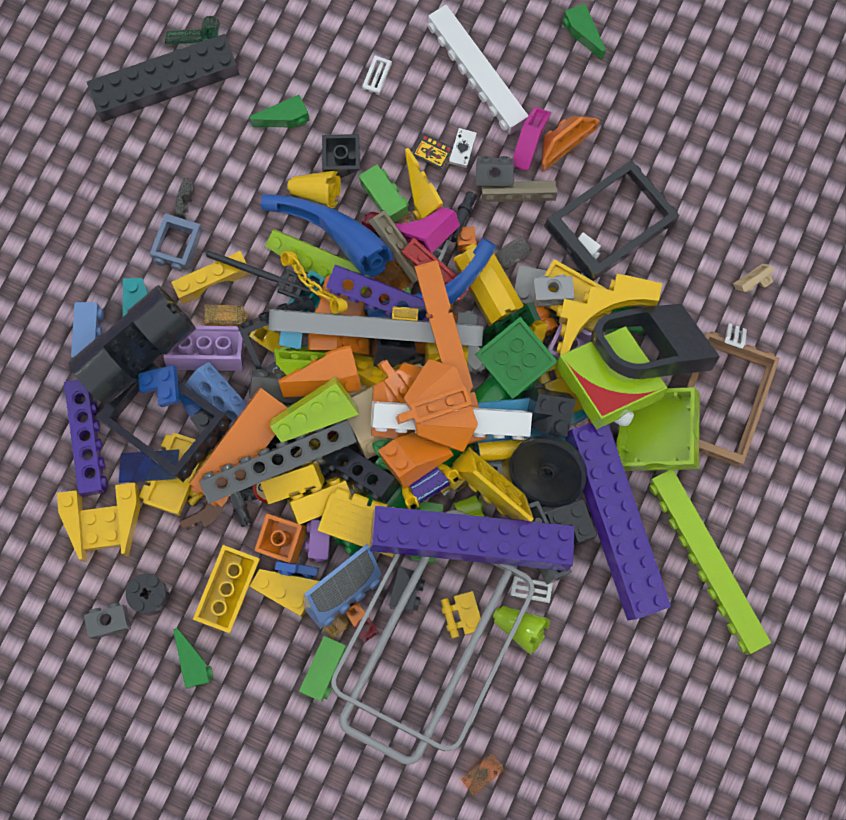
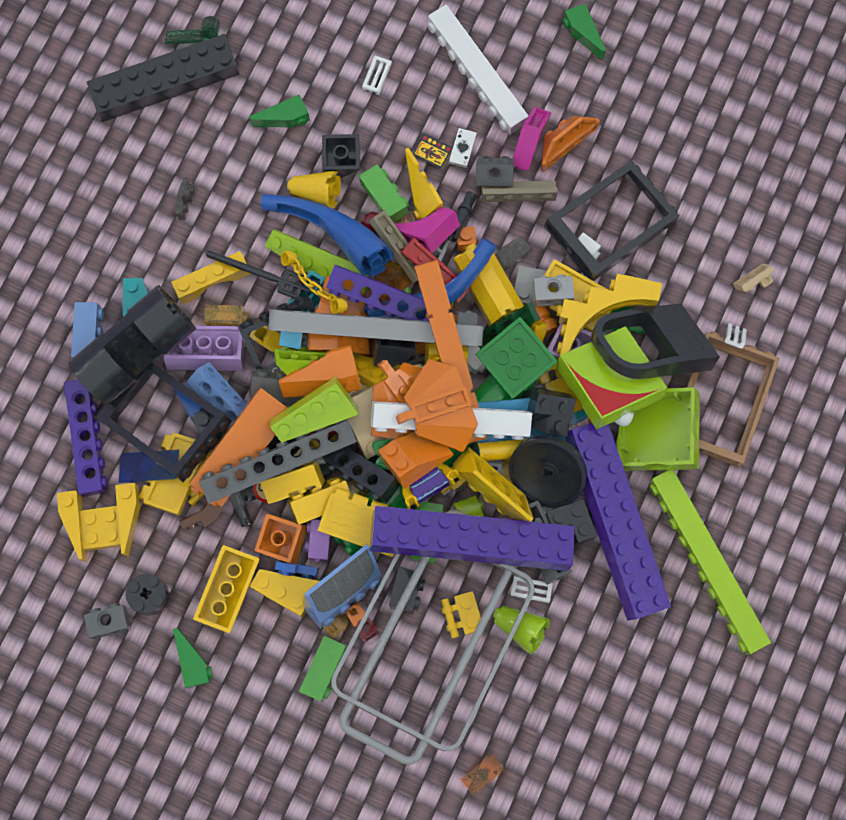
blue plate [138,365,179,407] -> none
sand blue window [150,213,203,271] -> none
yellow piece [392,306,418,321] -> none

